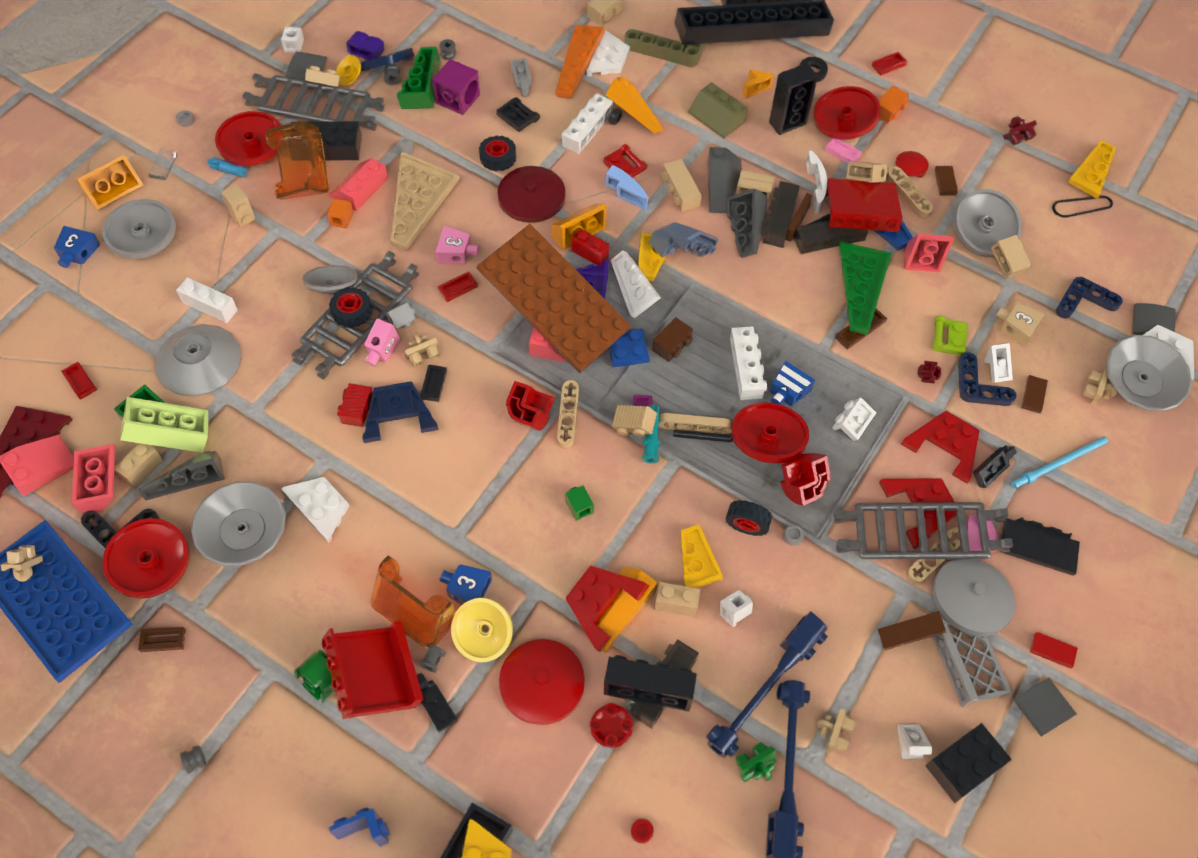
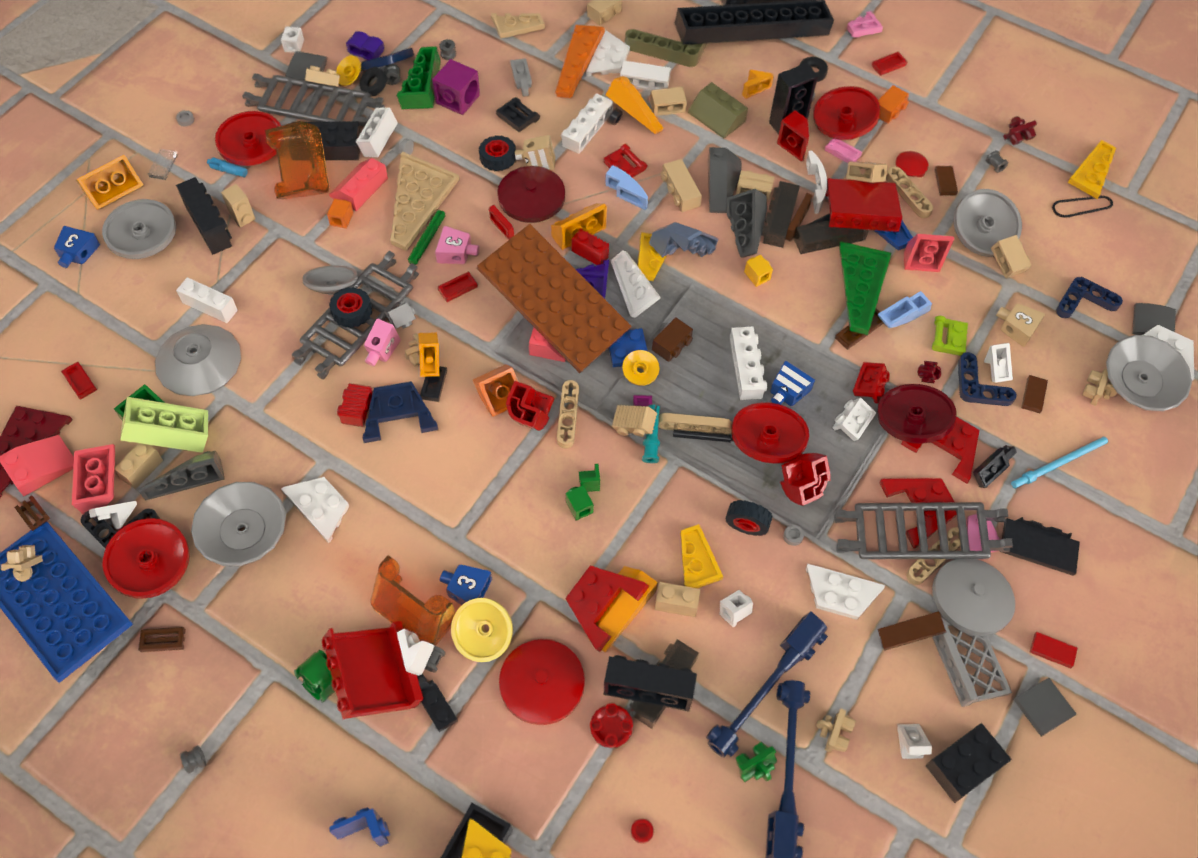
none -> reddish brown tile [14,495,50,531]
none -> white slope [89,501,137,529]
none -> black brick [176,177,232,255]
none -> white brick [356,108,398,157]
none -> black tyre [359,67,387,96]
none -> white slope [397,629,434,676]
none -> green axle [408,210,445,265]
none -> light orange slope [418,332,439,377]
none -> orange slope [473,364,518,417]
none -> red tile [489,205,514,240]
none -> tan wing [491,13,545,39]
none -> tan torso [515,135,556,170]
none -> green panel [579,464,600,492]
none -> white brick [620,60,671,91]
none -> yellow dish [622,350,660,386]
none -> tan brick [650,87,687,116]
none -> yellow brick [744,254,773,287]
none -> red slope [777,110,809,162]
none -> white wing [806,564,885,620]
none -> bright pink wing [847,11,883,37]
none -> red bracket [853,362,890,404]
none -> dark red dish [877,384,957,443]
none -> light blue slope [878,291,932,328]
none -> dark grey bush [986,150,1009,173]

